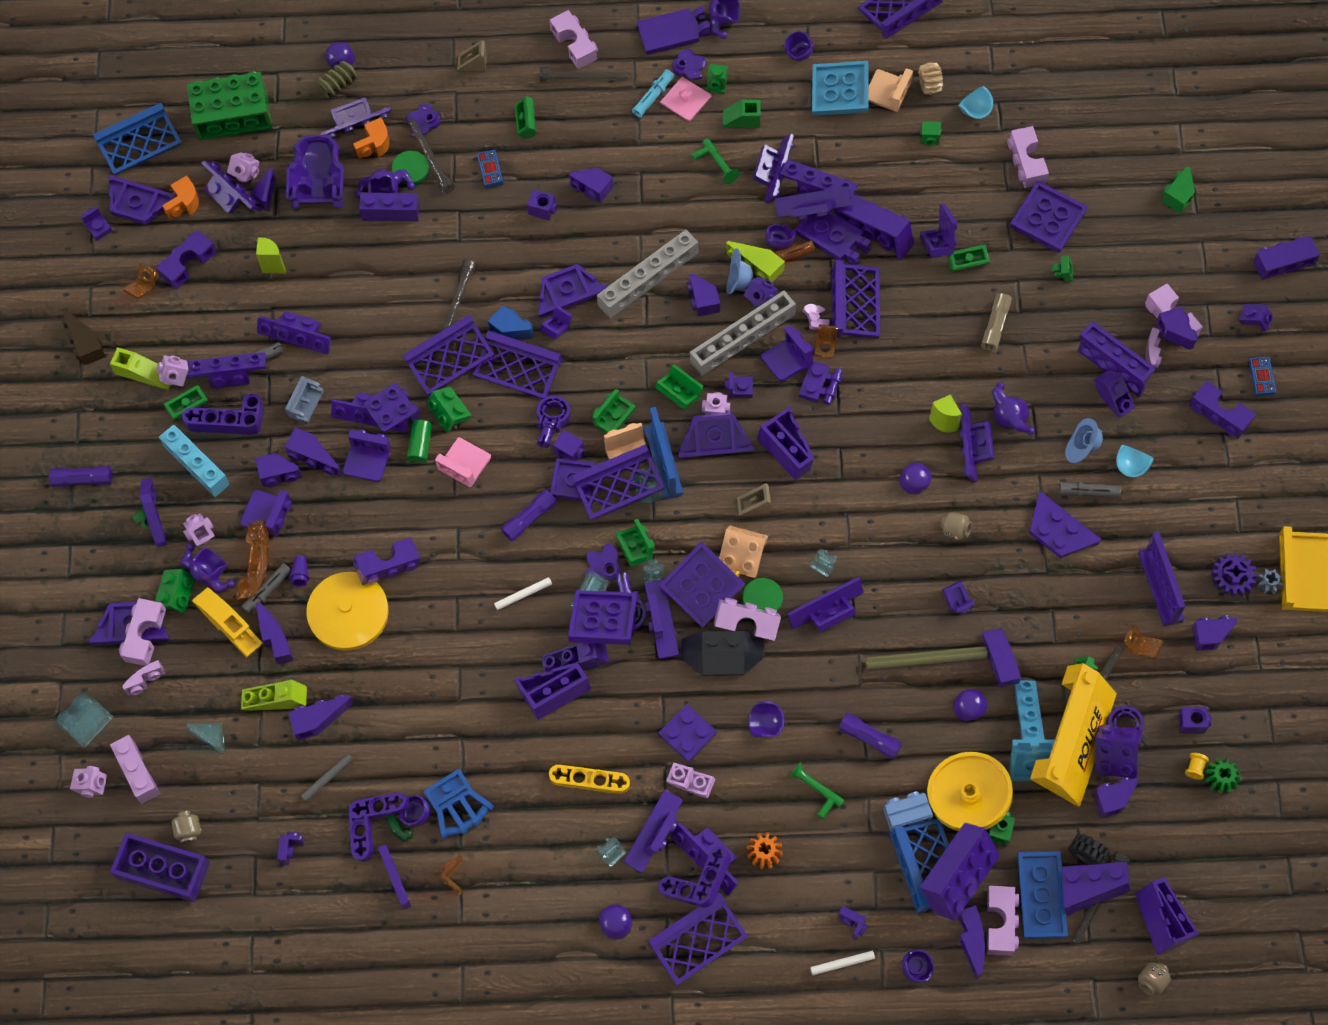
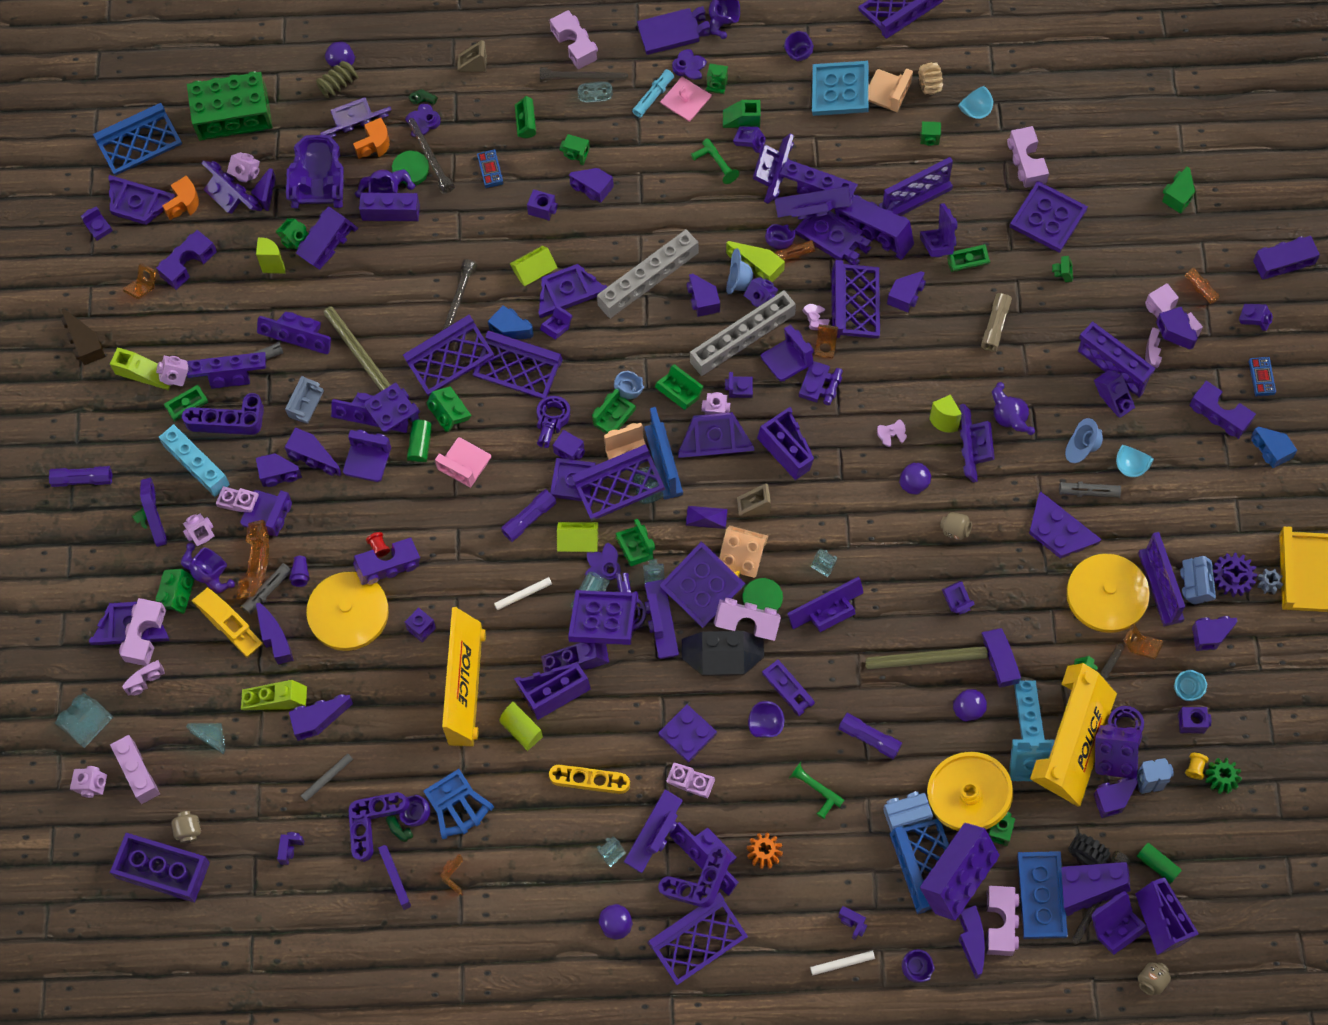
none -> lavender slope [216,486,259,512]
none -> green brick [275,218,309,249]
none -> dark purple wedge [296,206,358,270]
none -> olive axle [324,306,391,391]
none -> red bush [366,532,390,558]
none -> dark purple brick [405,607,436,643]
none -> dark green arm [409,90,438,105]
none -> yellow slope [442,607,486,746]
none -> lime brick [499,702,543,751]
none -> lime brick [510,246,557,286]
none -> lime brick [557,522,598,552]
none -> green brick [560,134,590,165]
none -> clear light blue beam [578,82,613,102]
none -> medium blue hair [614,371,644,400]
none -> dark purple slope [686,506,728,529]
none -> dark purple bracket [733,126,766,153]
none -> dark purple plate [762,660,815,716]
none -> lavender piece [877,420,907,447]
none -> dark purple fence [878,157,953,216]
none -> dark purple slope [887,271,926,313]
none -> yellow dish [1067,554,1150,633]
none -> dark purple bracket [1092,891,1148,955]
none -> green brick [1136,843,1182,884]
none -> medium blue brick [1137,758,1174,794]
none -> medium azure hair [1174,670,1207,702]
none -> medium blue brick [1180,556,1216,604]
none -> clear orange pin [1185,268,1220,304]
none -> blue slope [1251,427,1297,468]

